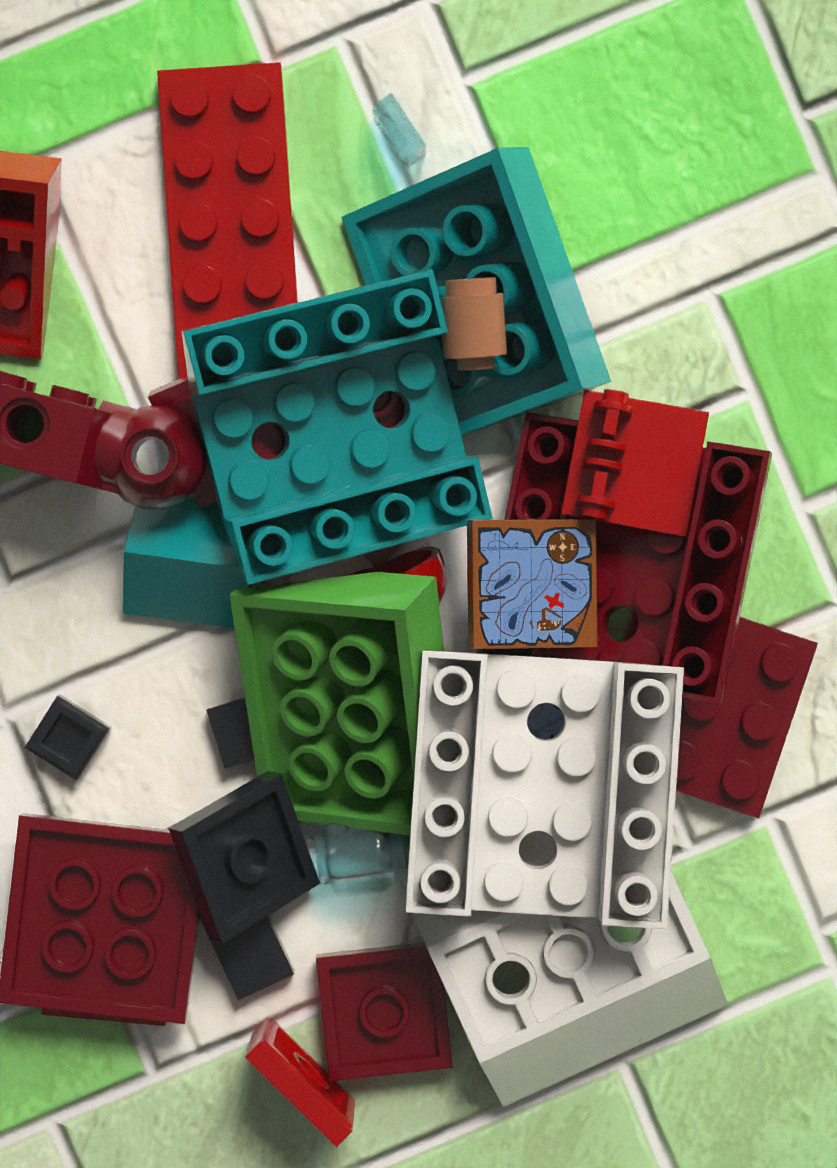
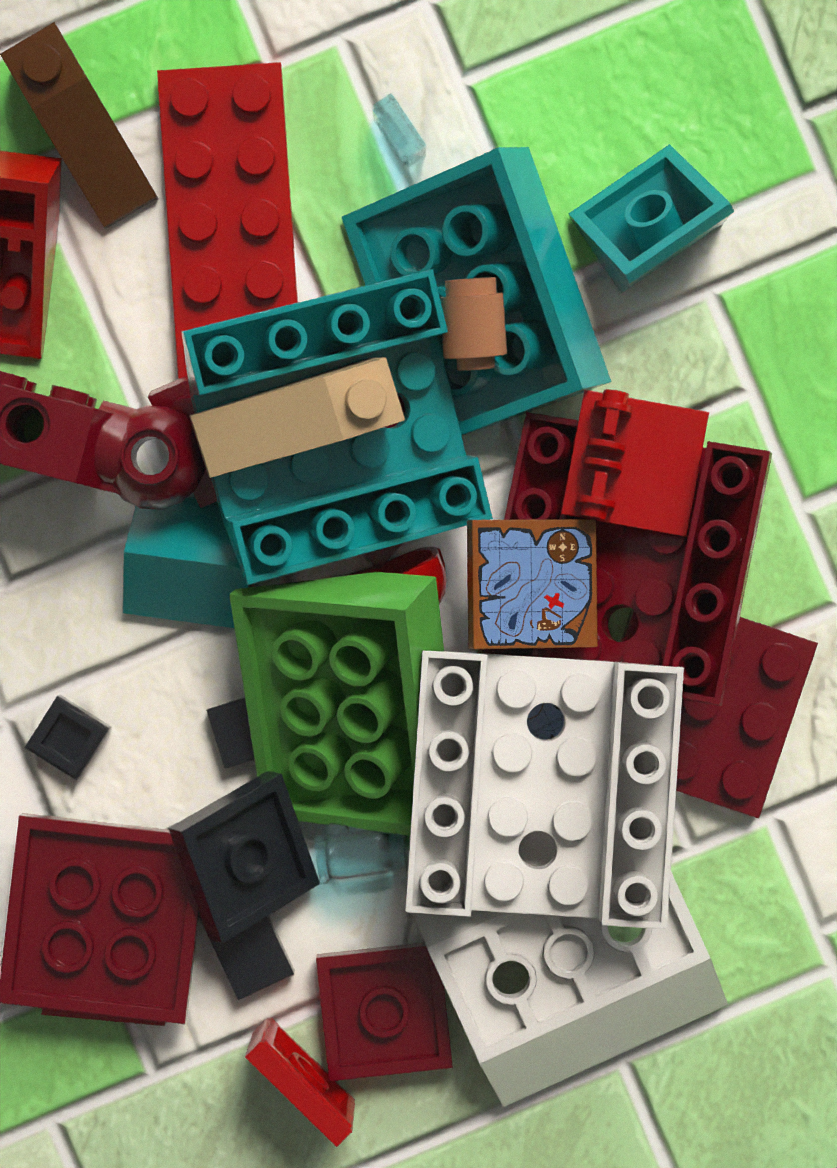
none -> reddish brown slope [0,22,158,229]
none -> tan slope [189,357,405,478]
none -> teal slope [568,144,734,294]

